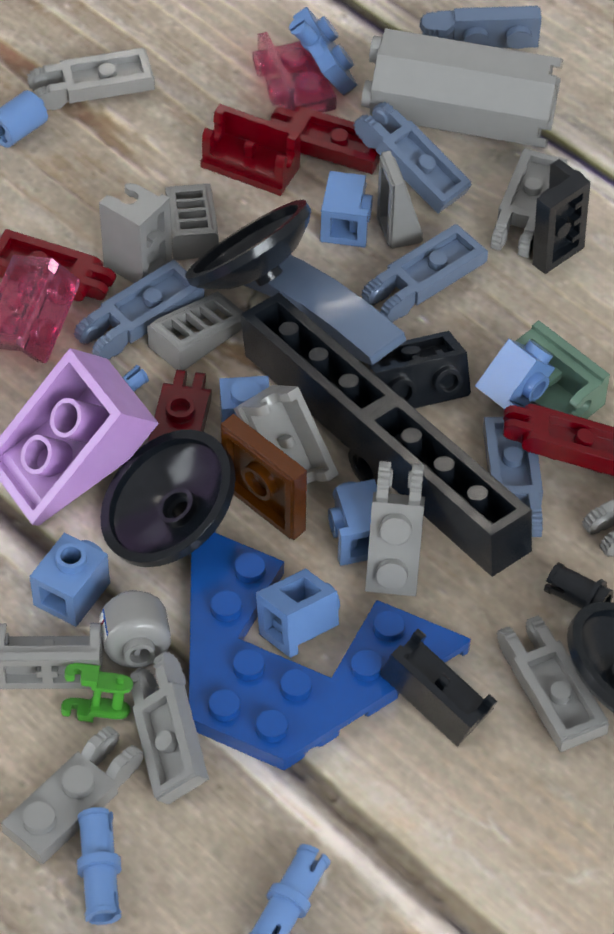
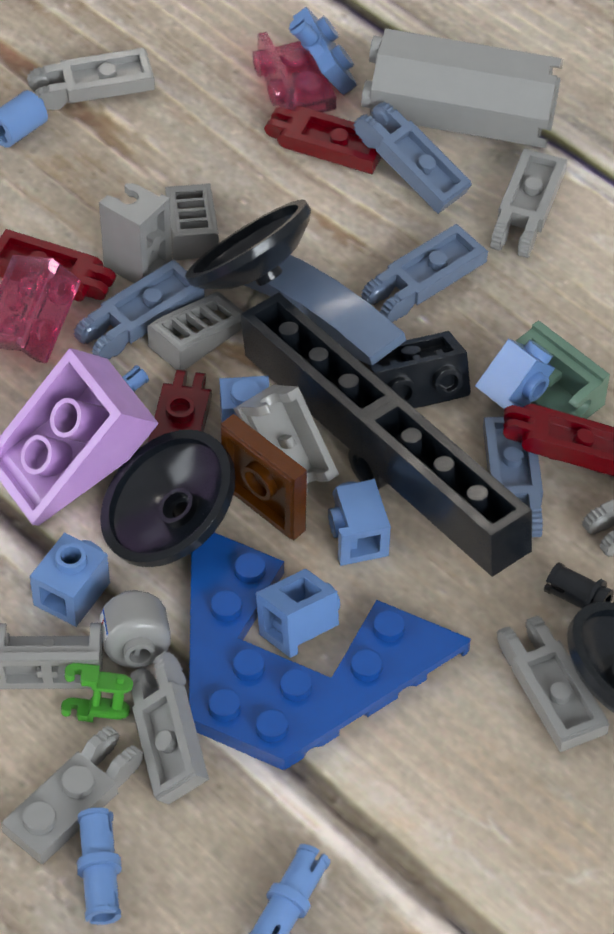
dark red hinge [200,104,301,196] -> none
medium blue brick [320,171,373,248] -> none
light grey hinge [365,461,425,596] -> none
light grey slope [377,151,423,249] -> none
black hinge [380,629,498,747] -> none
sand blue hinge [420,6,542,49] -> none
black bracket [532,159,591,274] -> none

